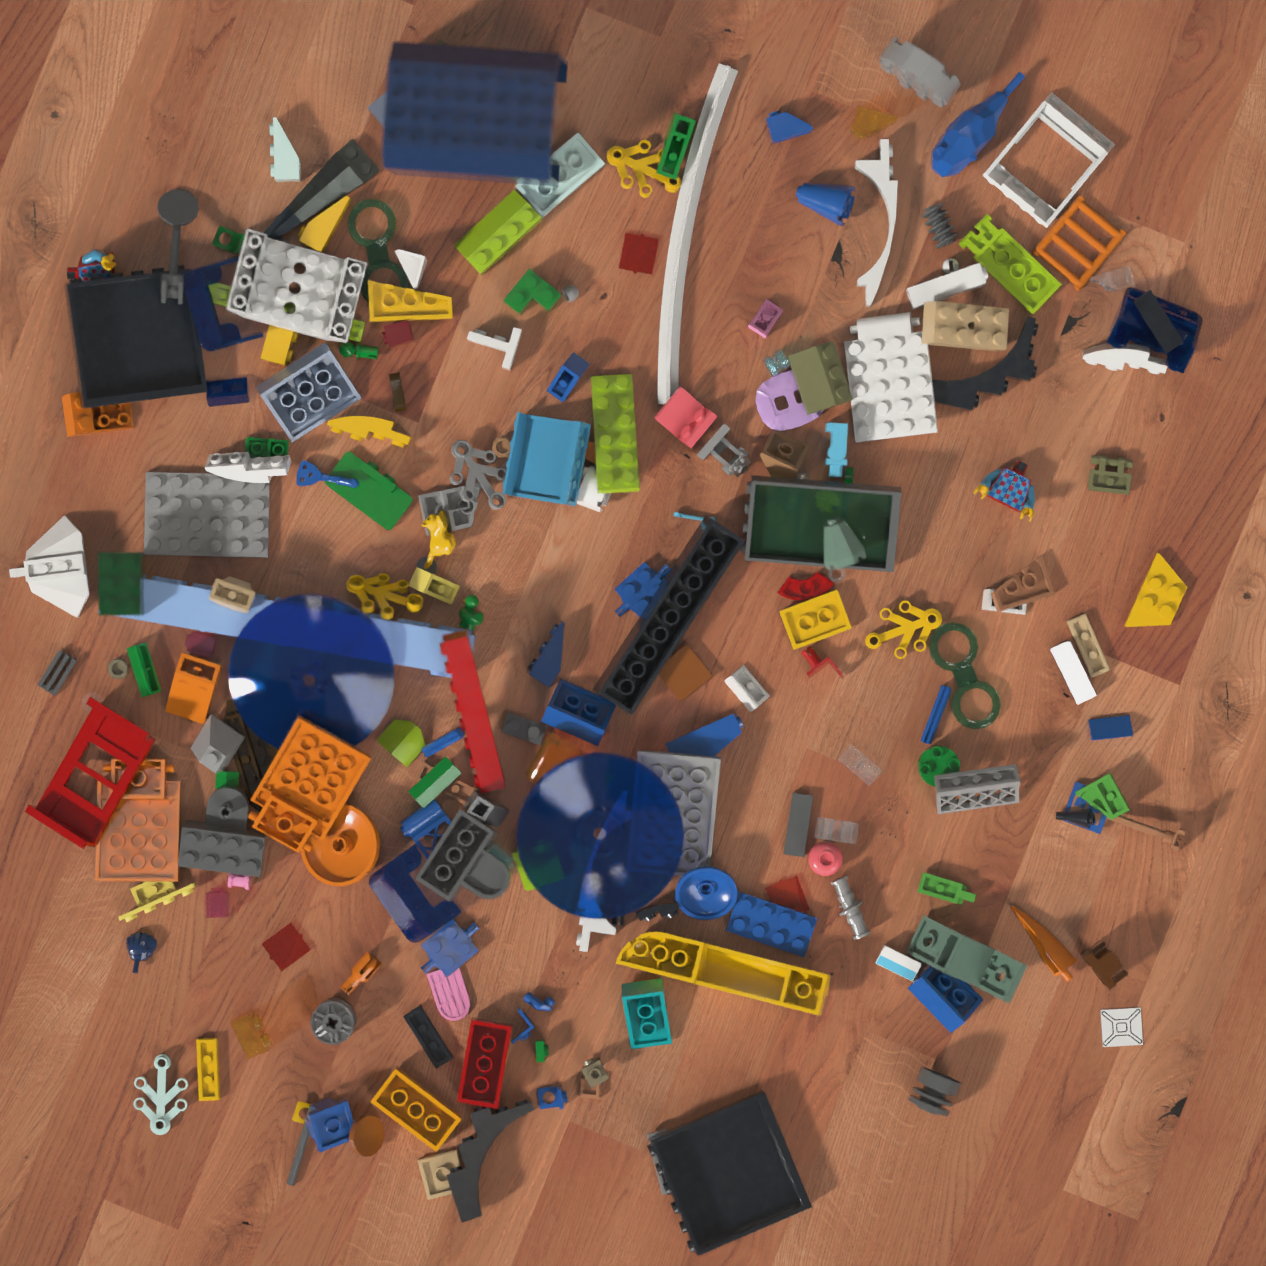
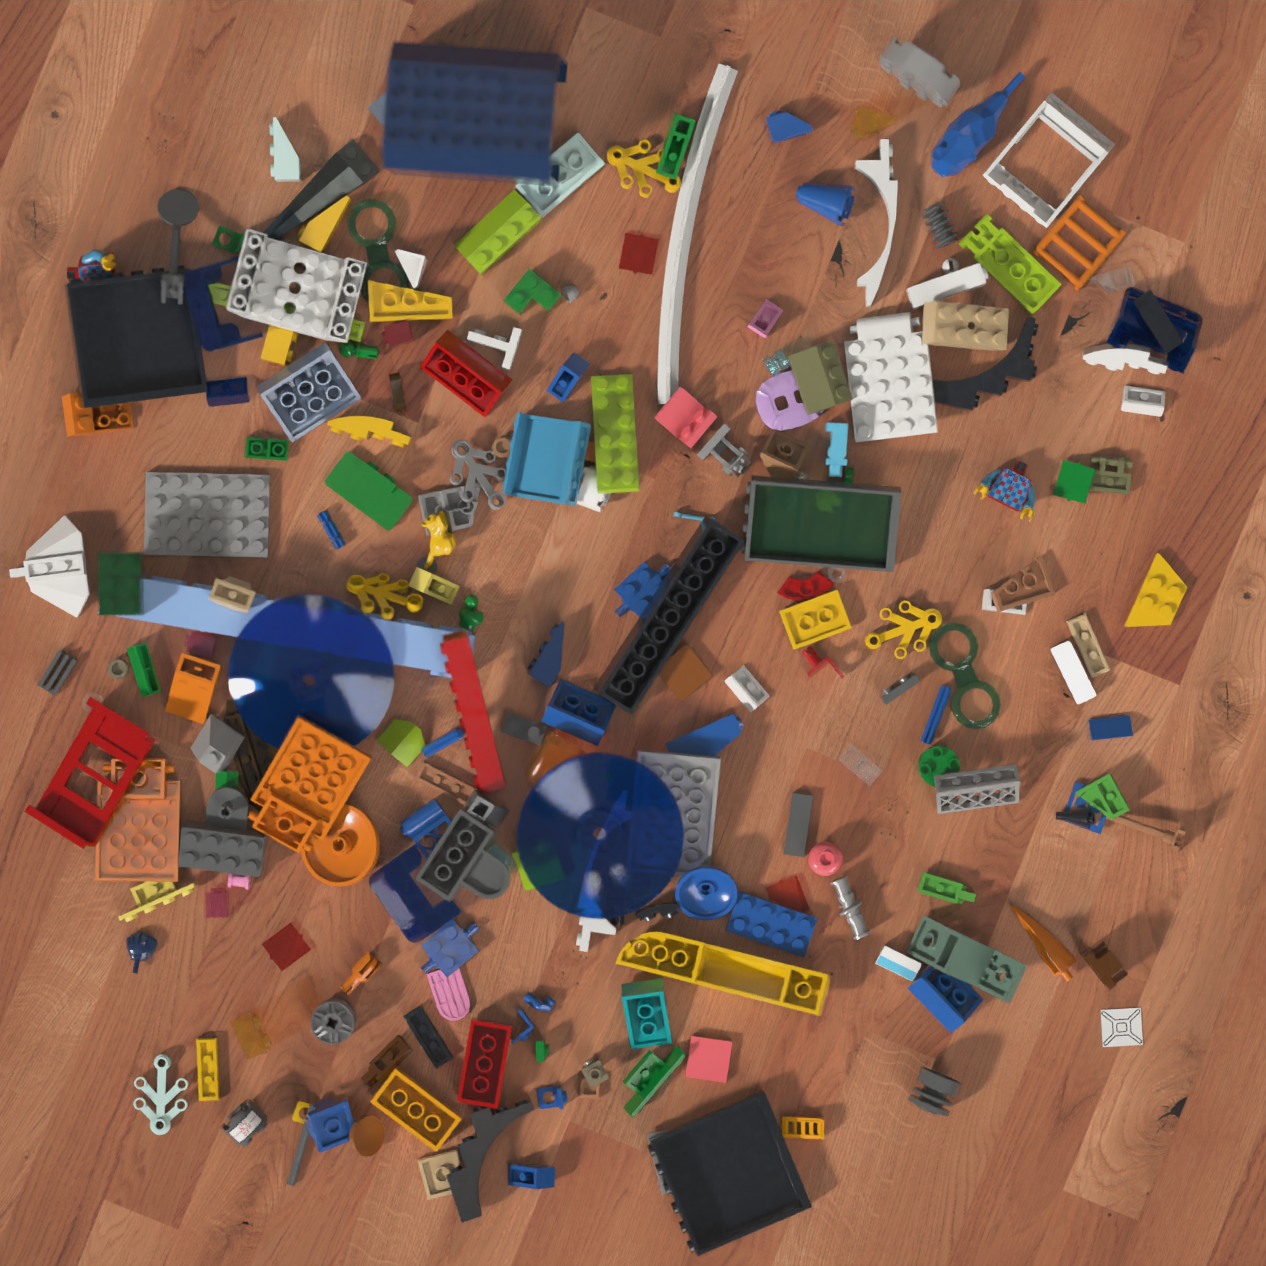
white slope [205,452,291,483] -> none
blue piece [297,460,359,488] -> none
green piece [408,757,461,808] -> none
clear brick [814,817,859,844] -> none
sand green cone [824,517,866,570] -> none
none -> brick [220,1099,268,1147]
none -> blue axle [317,510,346,549]
none -> reddish brown hinge [362,1035,413,1087]
none -> red slope [420,330,513,417]
none -> blue slope [508,1164,555,1189]
none -> green bracket [623,1045,686,1118]
none -> coral tile [685,1035,732,1083]
none -> light orange slope [782,1116,824,1139]
none -> dark grey plate [881,674,920,705]
none -> green piece [1053,460,1096,504]
none -> white slope [1121,386,1166,417]

